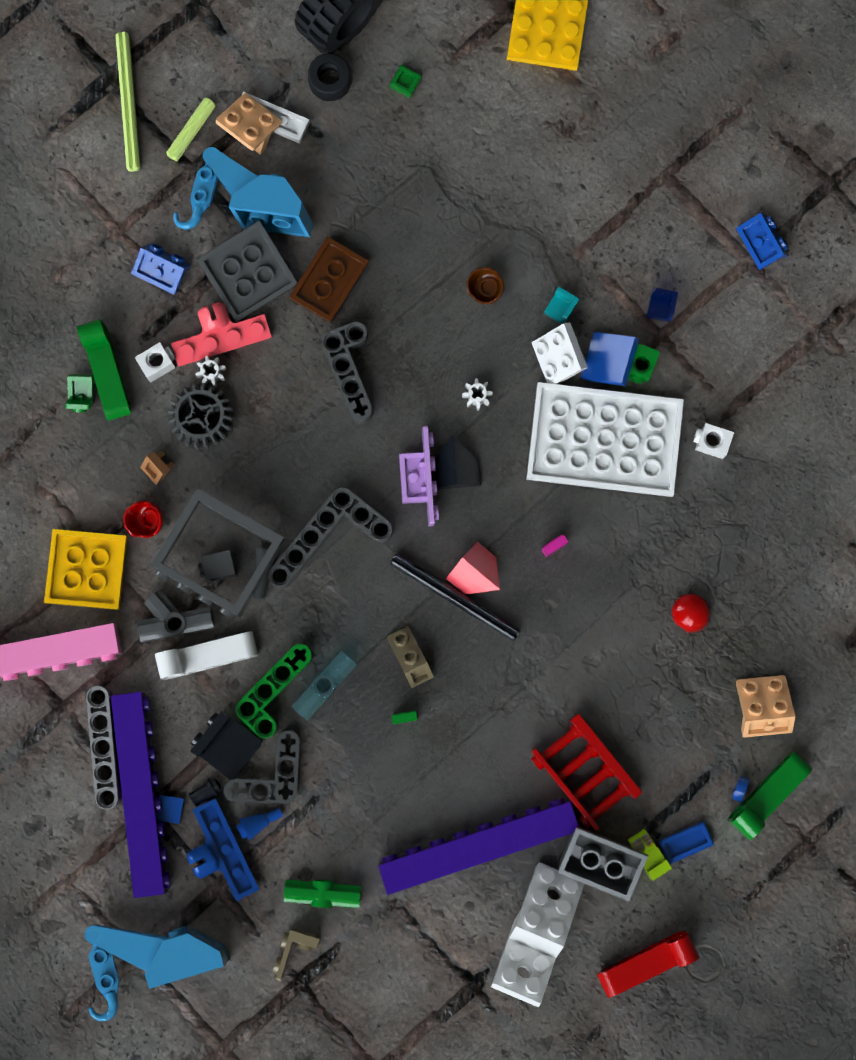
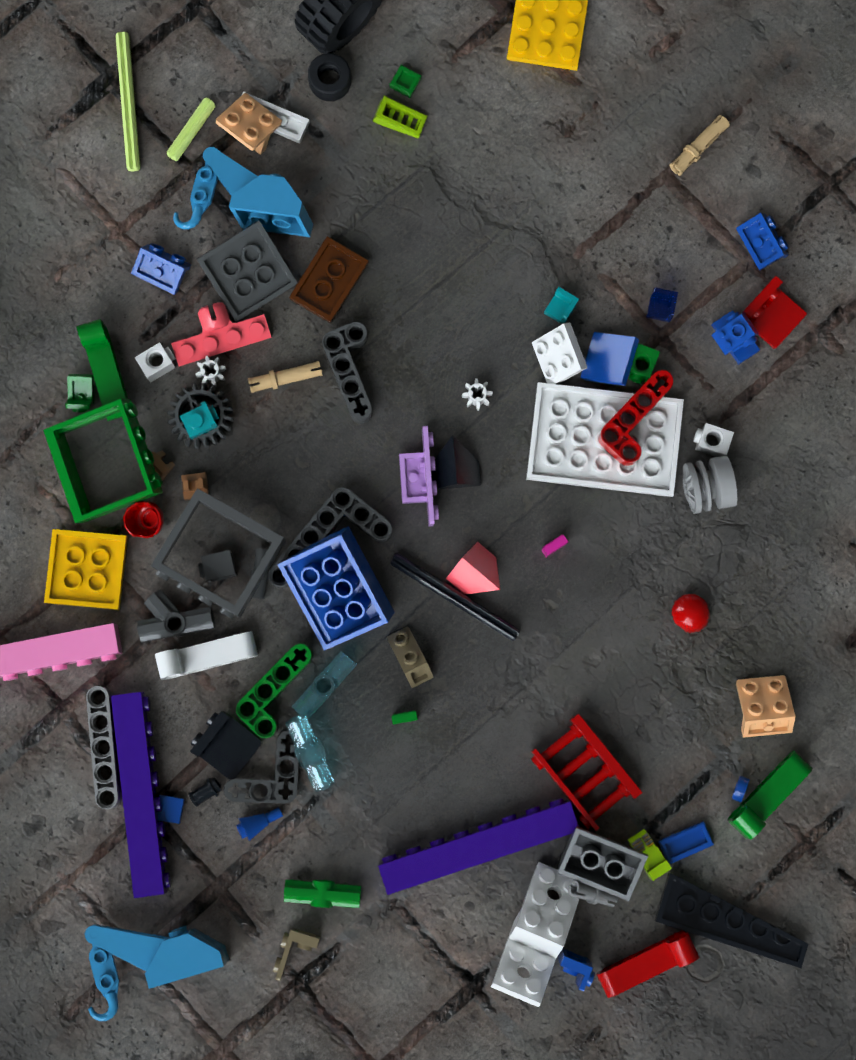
blue plate [187,798,259,901] -> none
reddish brown hair [466,267,505,305] -> none
none -> green window [43,399,163,523]
none -> teal bracket [180,401,219,439]
none -> medium nougat tile [181,472,209,501]
none -> tan pin [248,361,323,393]
none -> blue slope [277,526,395,651]
none -> clear light blue piece [285,714,335,792]
none -> lime slope [372,96,427,138]
none -> blue bracket [558,948,595,992]
none -> light grey pin [569,881,618,907]
none -> red beam [598,370,673,466]
none -> black wing [654,873,808,969]
none -> tan pin [670,115,730,176]
none -> light grey wheel [683,456,737,514]
none -> blue tile [711,310,760,365]
none -> red bracket [742,276,807,349]

